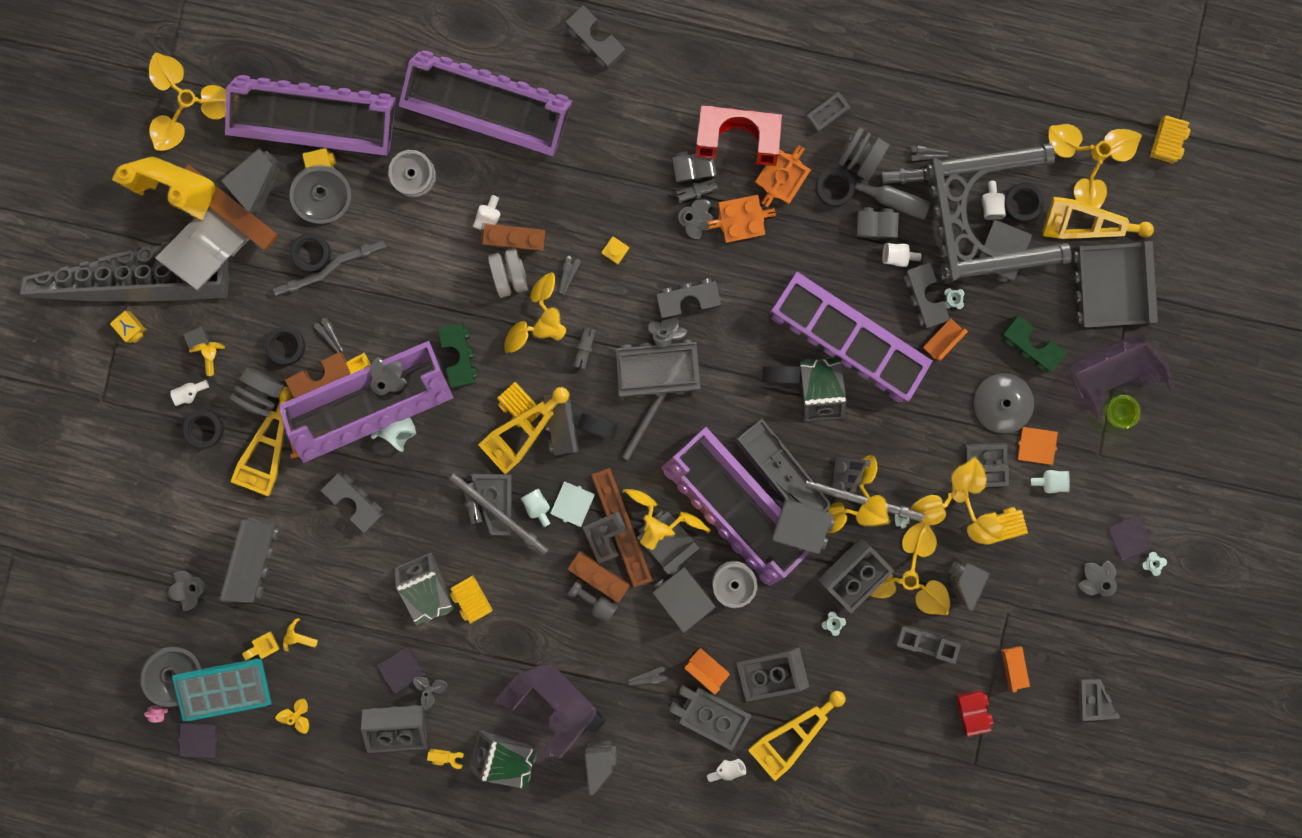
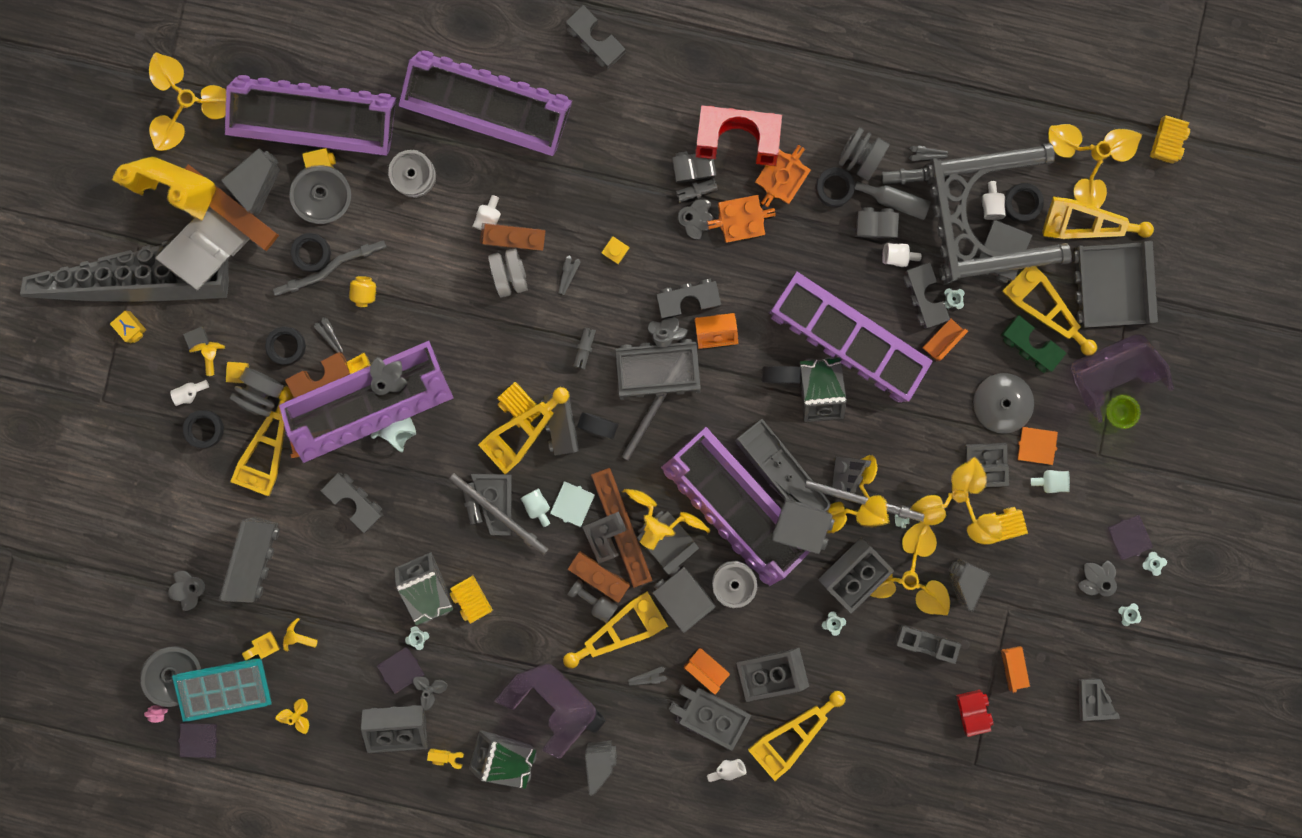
dark green arch [438,323,478,388] -> none
yellow plant [504,272,566,353] -> none
dark grey plate [806,91,851,133] -> none
none -> yellow plate [226,362,249,383]
none -> yellow head [349,276,376,307]
none -> light aqua plate [405,626,429,650]
none -> yellow plate [563,591,668,669]
none -> orange panel [695,313,738,349]
none -> yellow plate [1002,266,1097,356]
none -> light aqua plate [1118,603,1141,626]

